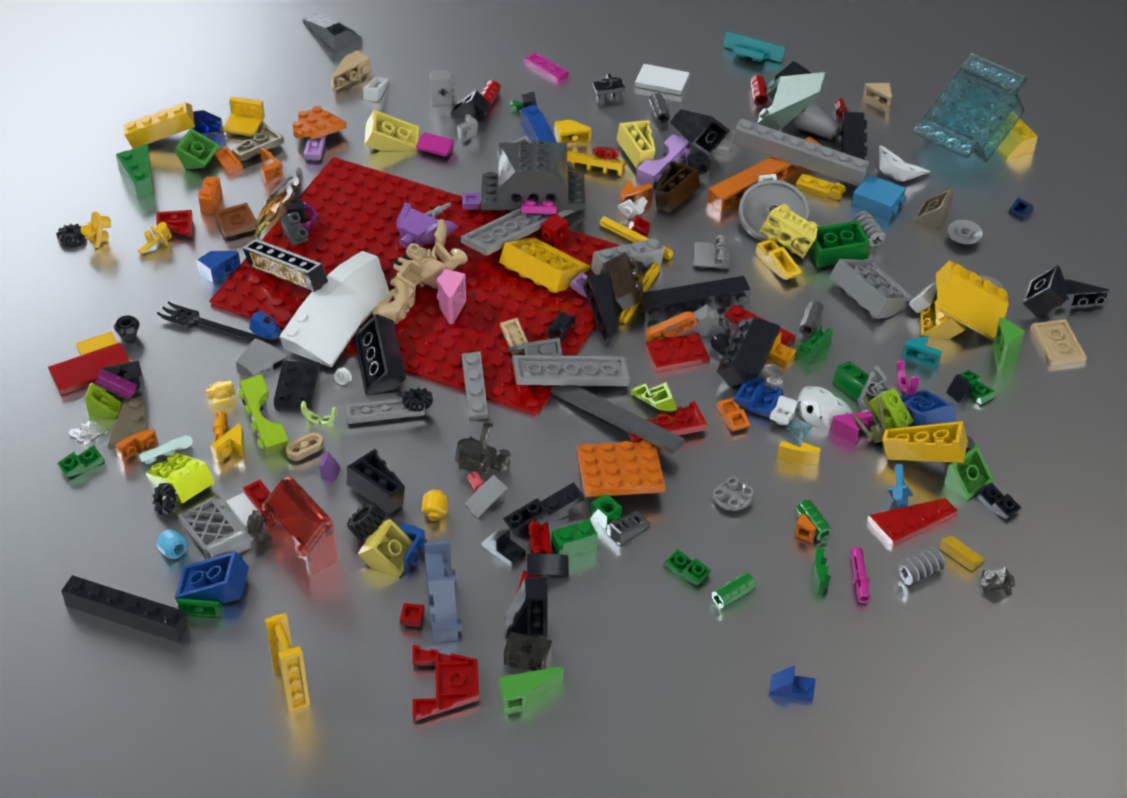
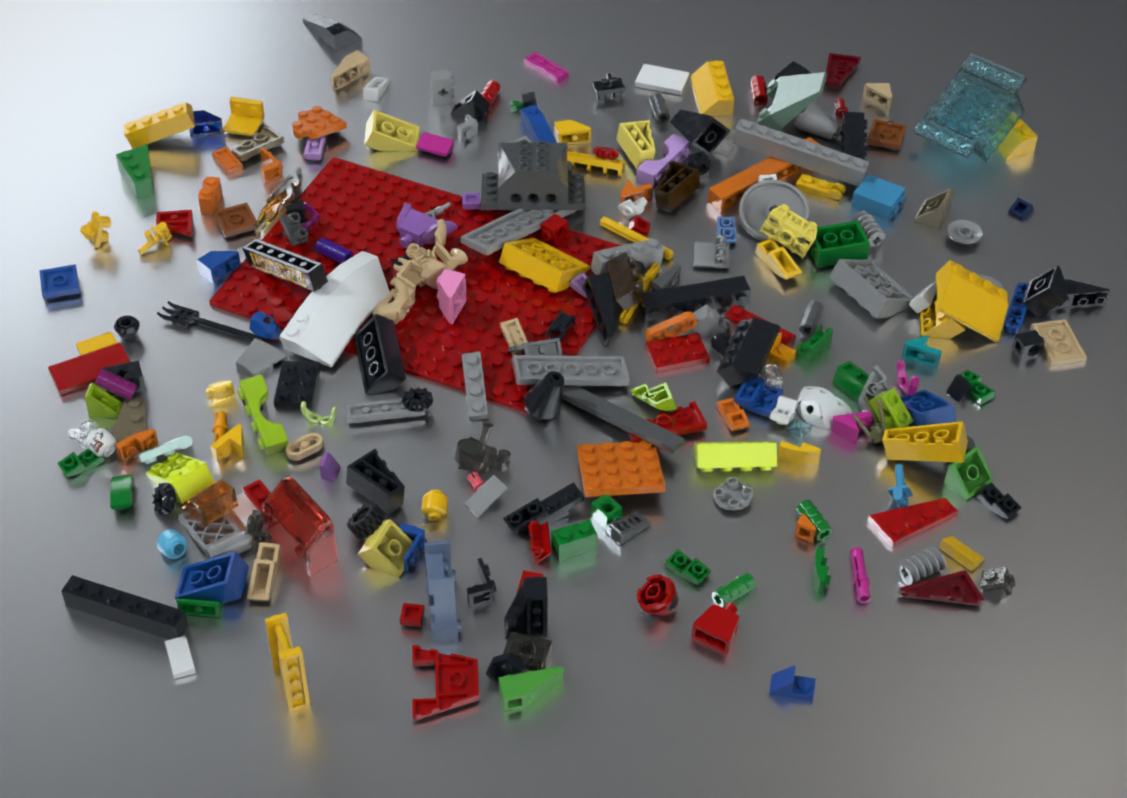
black gear [56,223,85,245] -> none
bright green slope [175,128,220,170] -> none
white plate [334,367,352,385] -> none
black slope [482,529,526,567] -> none
dark pink plate [521,200,557,214] -> none
black slope [527,554,569,577] -> none
teal bracket [723,31,786,62] -> none
white piece [879,145,931,182] -> none
bright green slope [993,318,1025,371] -> none
none -> blue plate [39,264,80,299]
none -> white head [86,428,116,457]
none -> green slope [110,474,134,510]
none -> white tile [165,636,196,679]
none -> clear orange slope [181,479,238,527]
none -> tan slope [247,542,282,602]
none -> dark purple axle [316,238,353,264]
none -> black bracket [467,558,497,607]
none -> black bracket [486,652,525,686]
none -> black cone [523,371,564,421]
none -> red cone [636,574,679,617]
none -> dark grey slope [652,265,681,291]
none -> yellow slope [690,60,734,117]
none -> red torso [691,603,740,654]
none -> neon yellow slope [693,441,777,472]
none -> medium blue slope [717,217,736,243]
none -> dark red wing [824,53,861,88]
none -> dark orange plate [867,119,907,150]
none -> dark red wing [899,570,984,606]
none -> blue beam [1004,283,1029,335]
none -> black brick [1012,330,1044,360]

